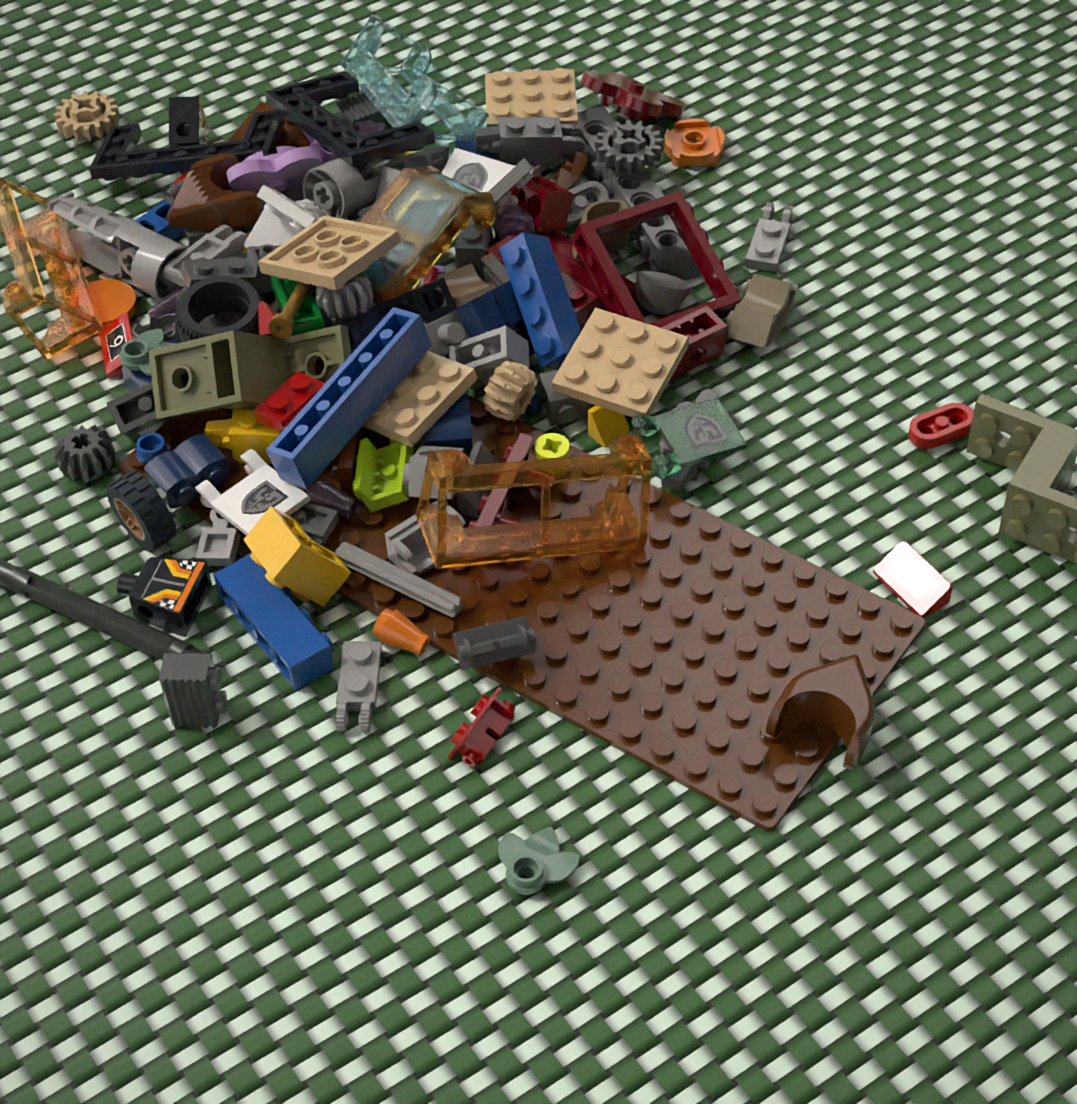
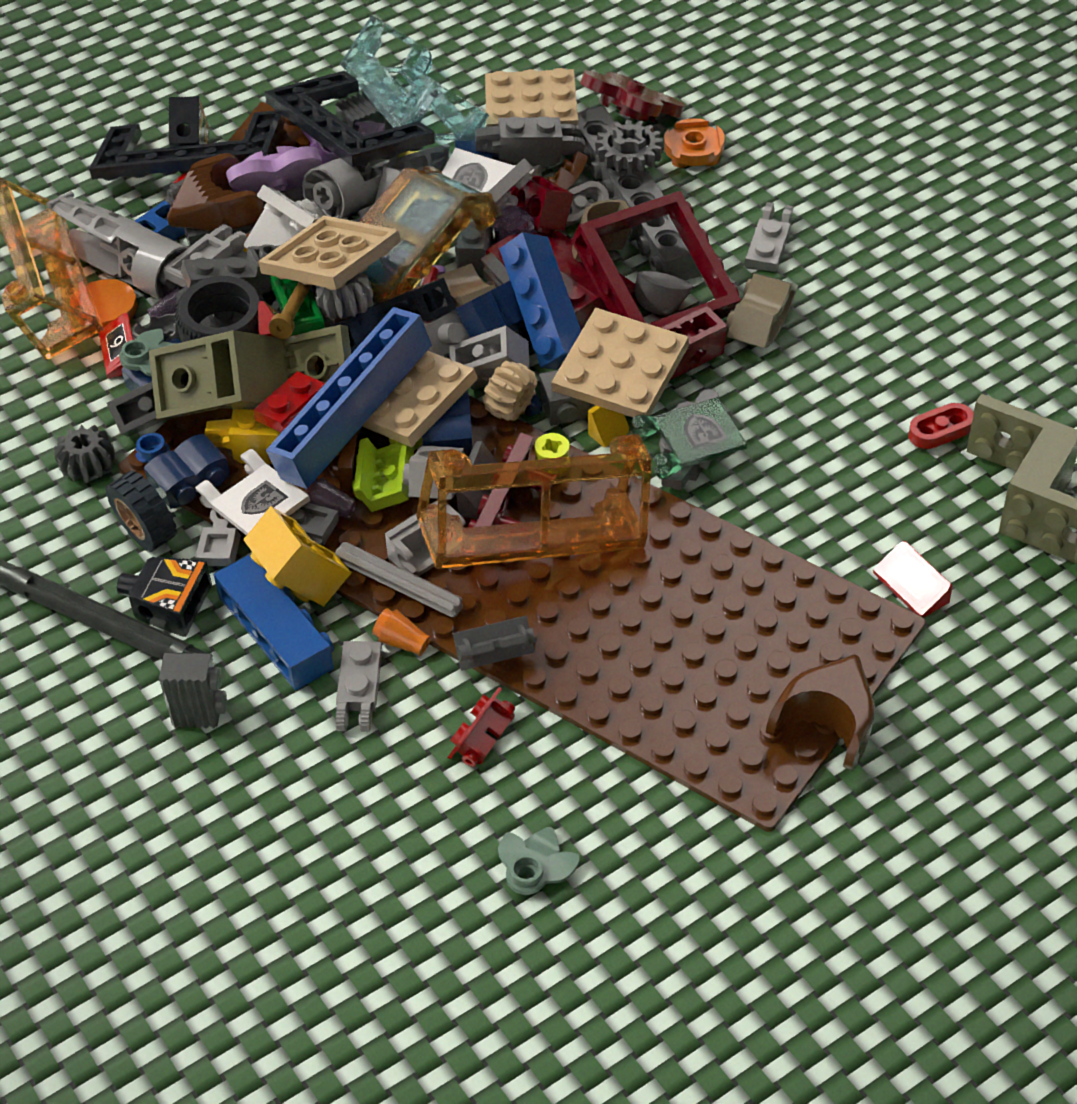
tan gear [54,91,120,141] -> none

